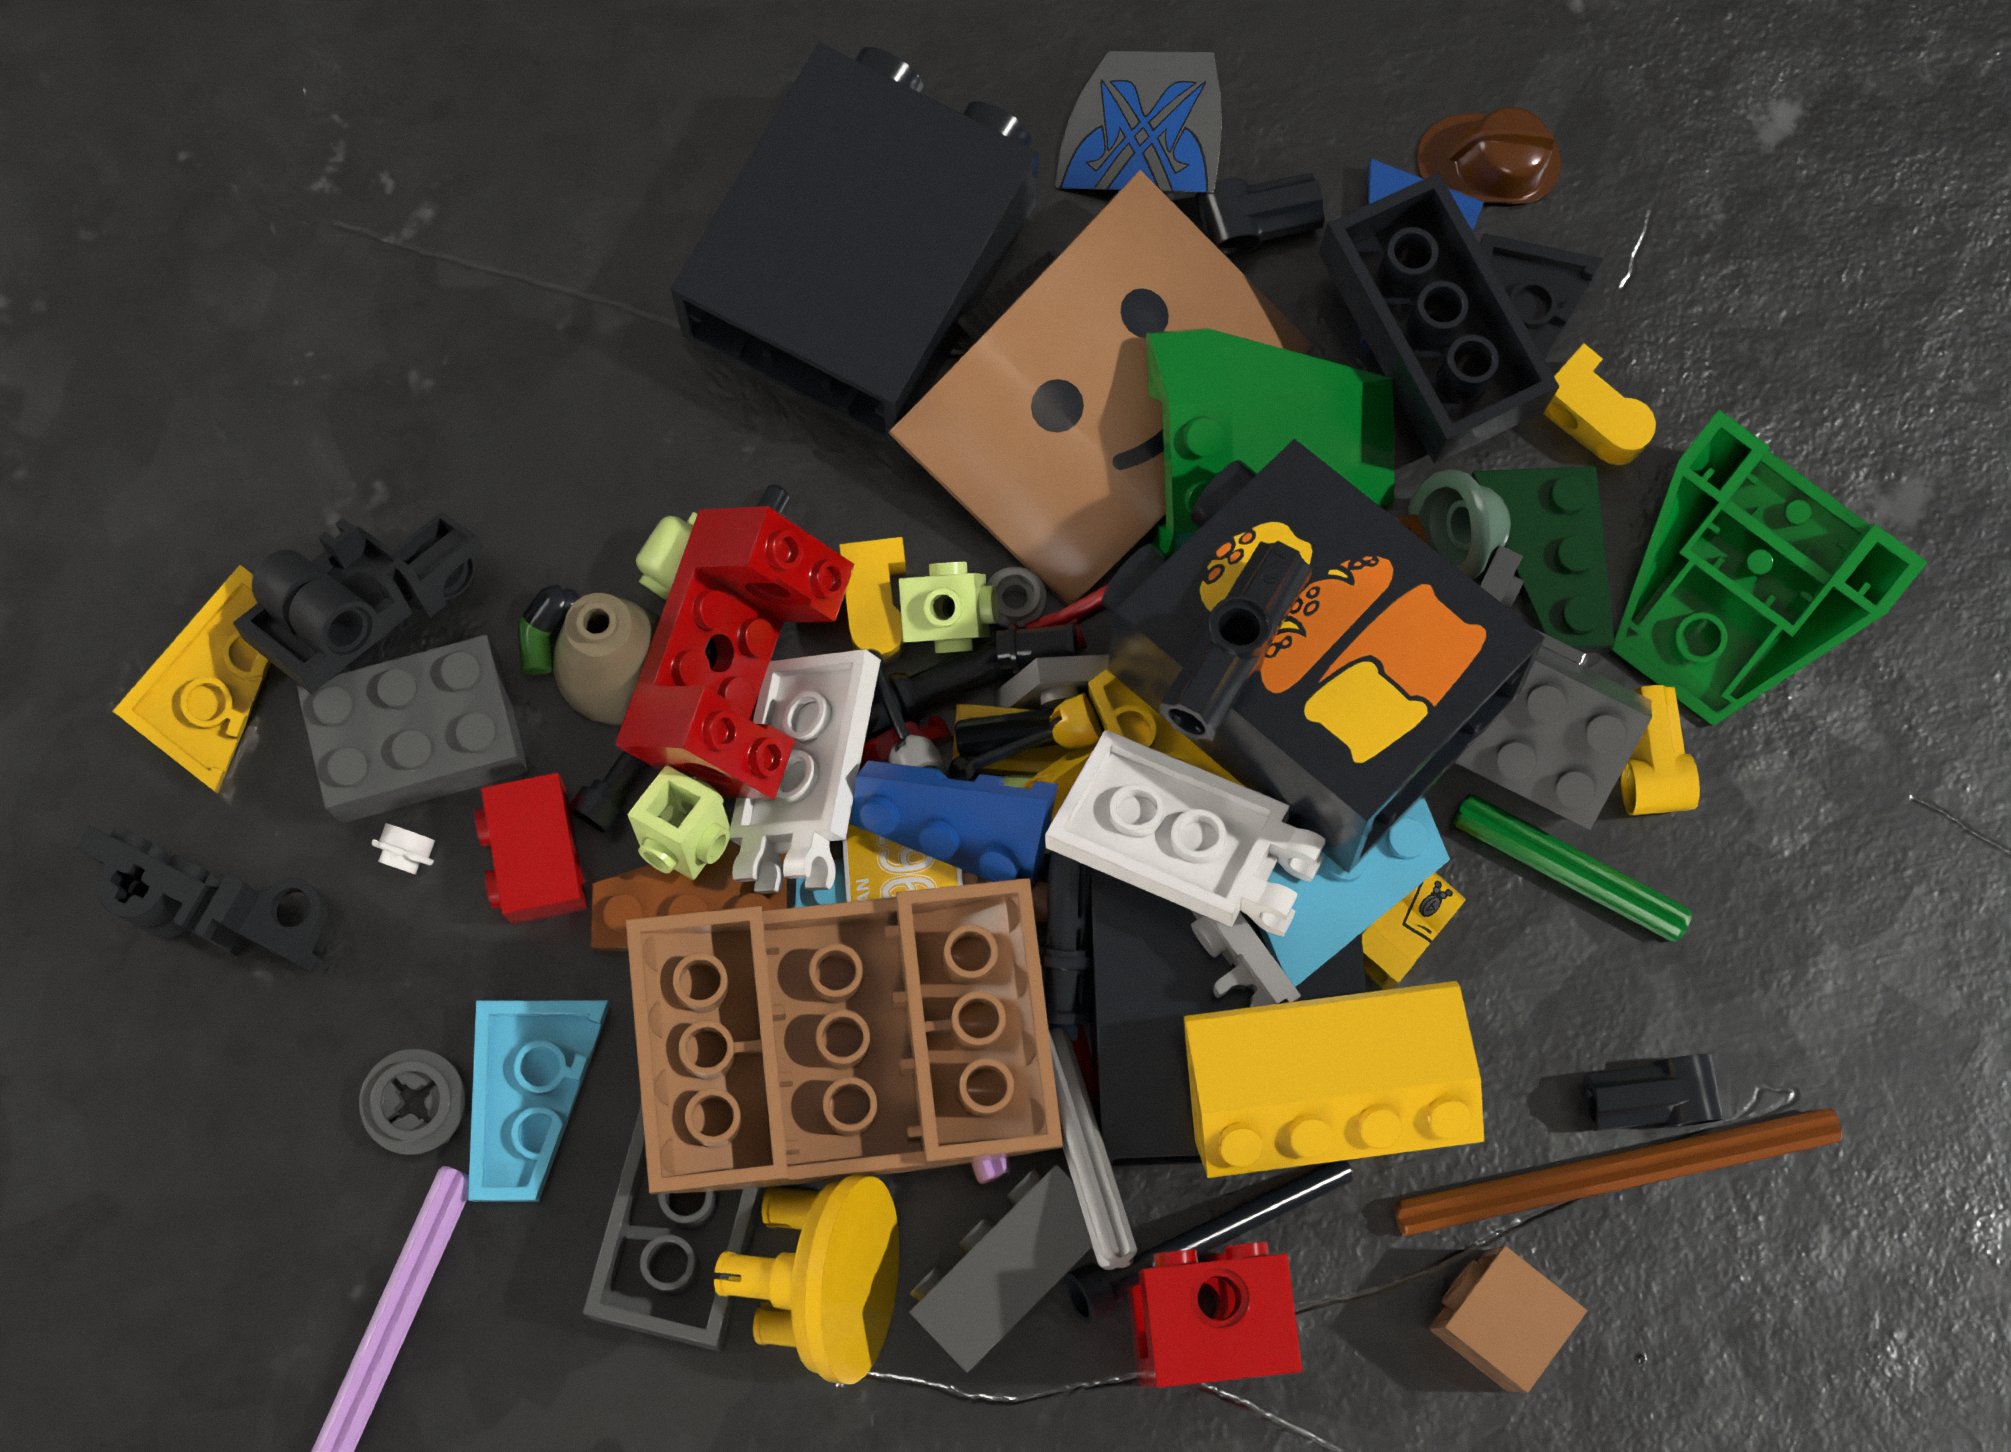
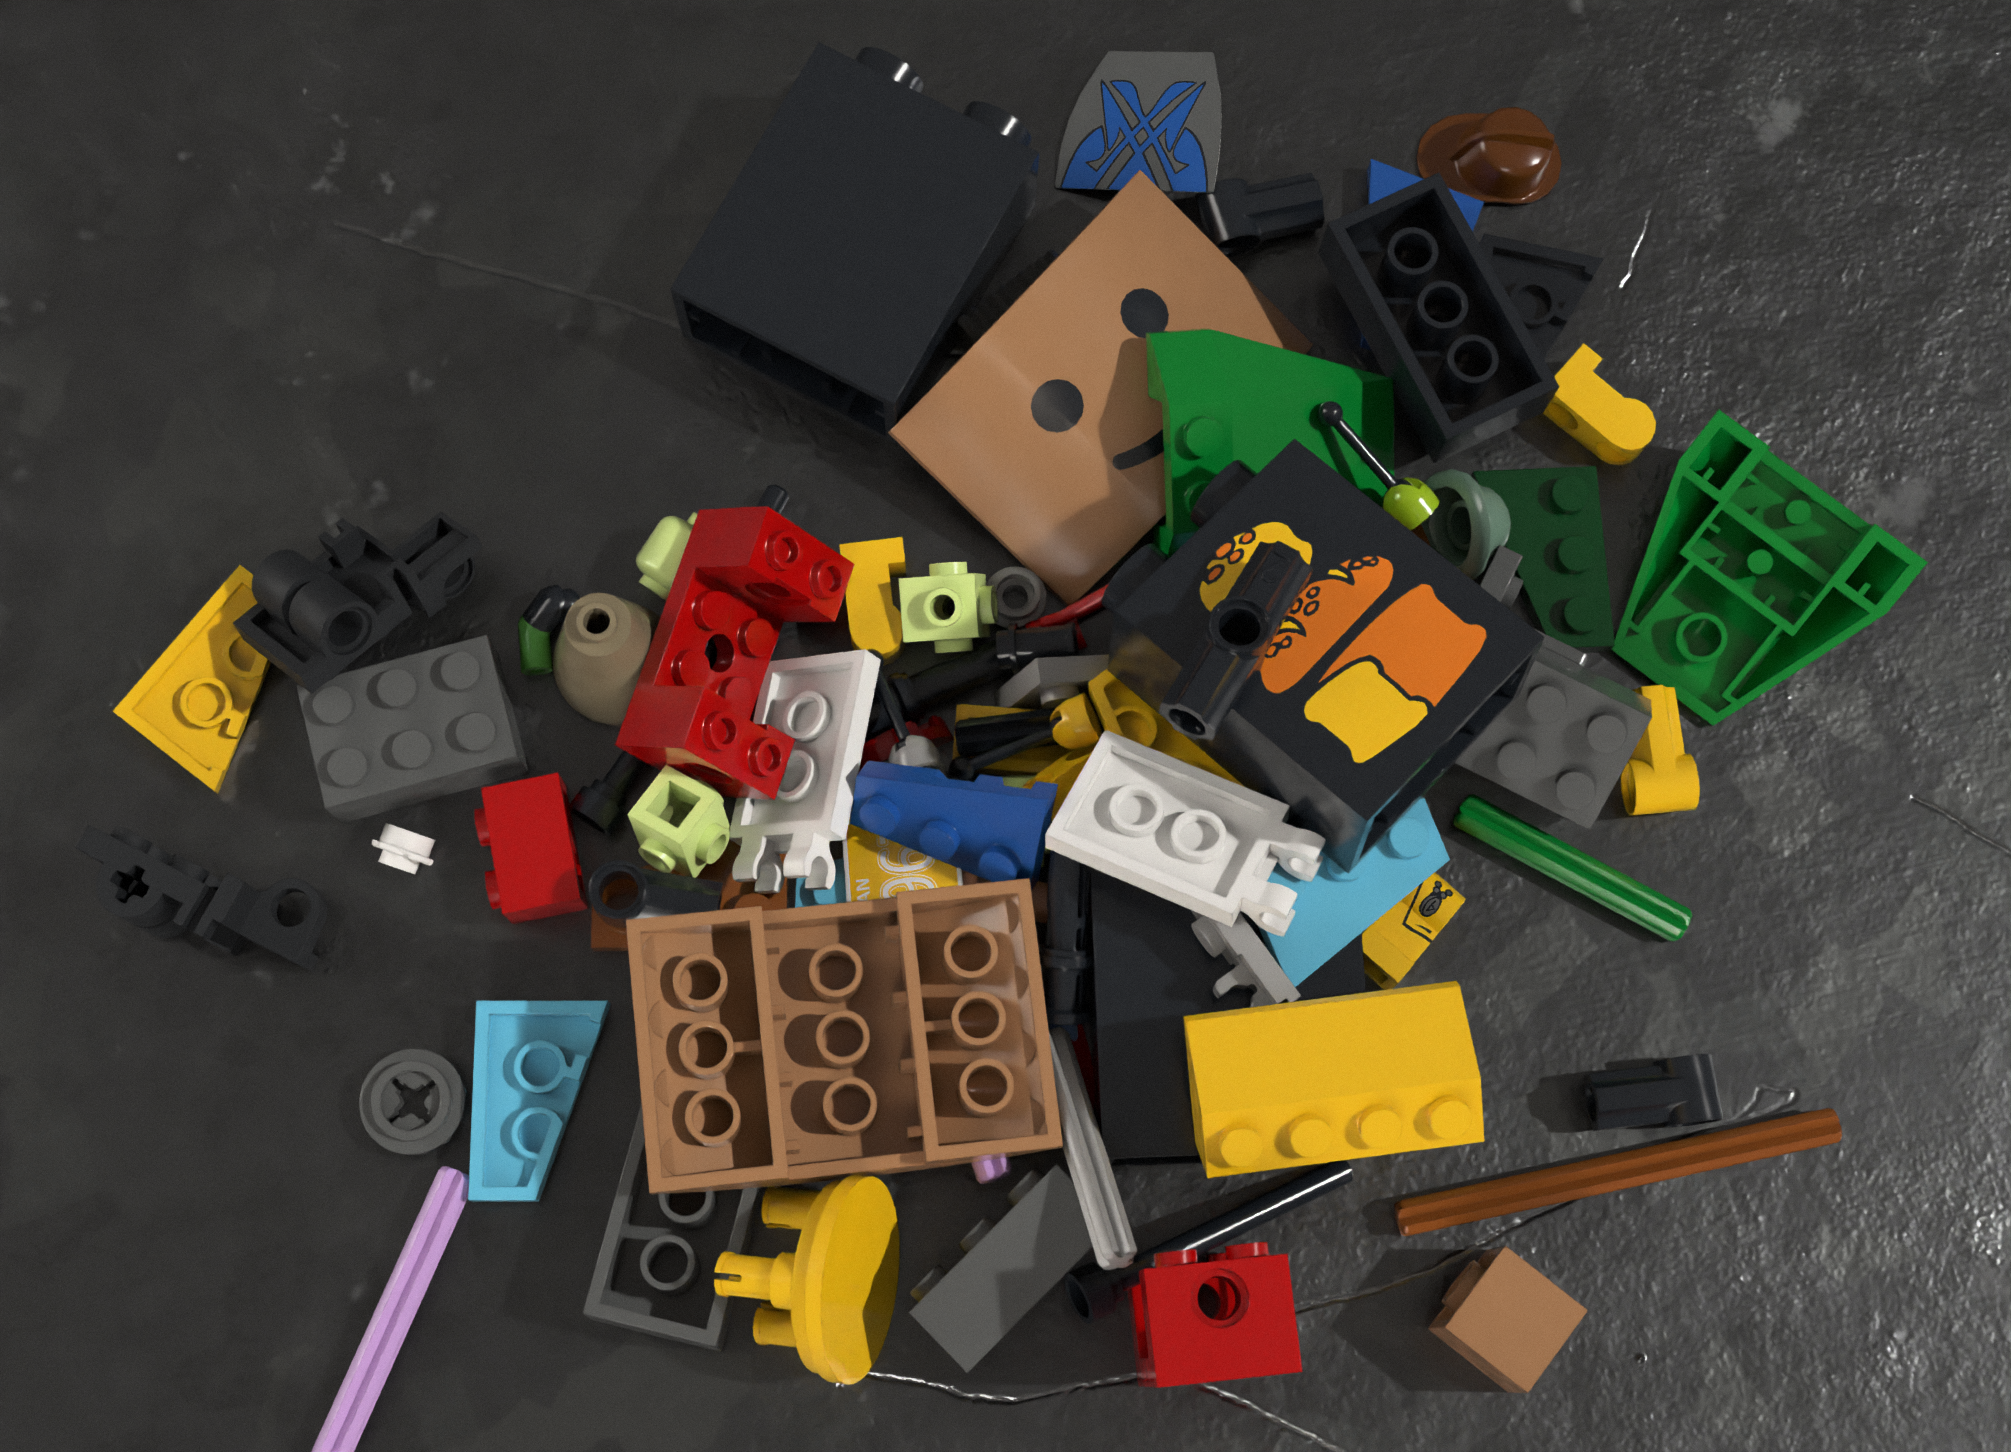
none -> black piece [589,860,724,928]
none -> hinge [1318,401,1440,531]

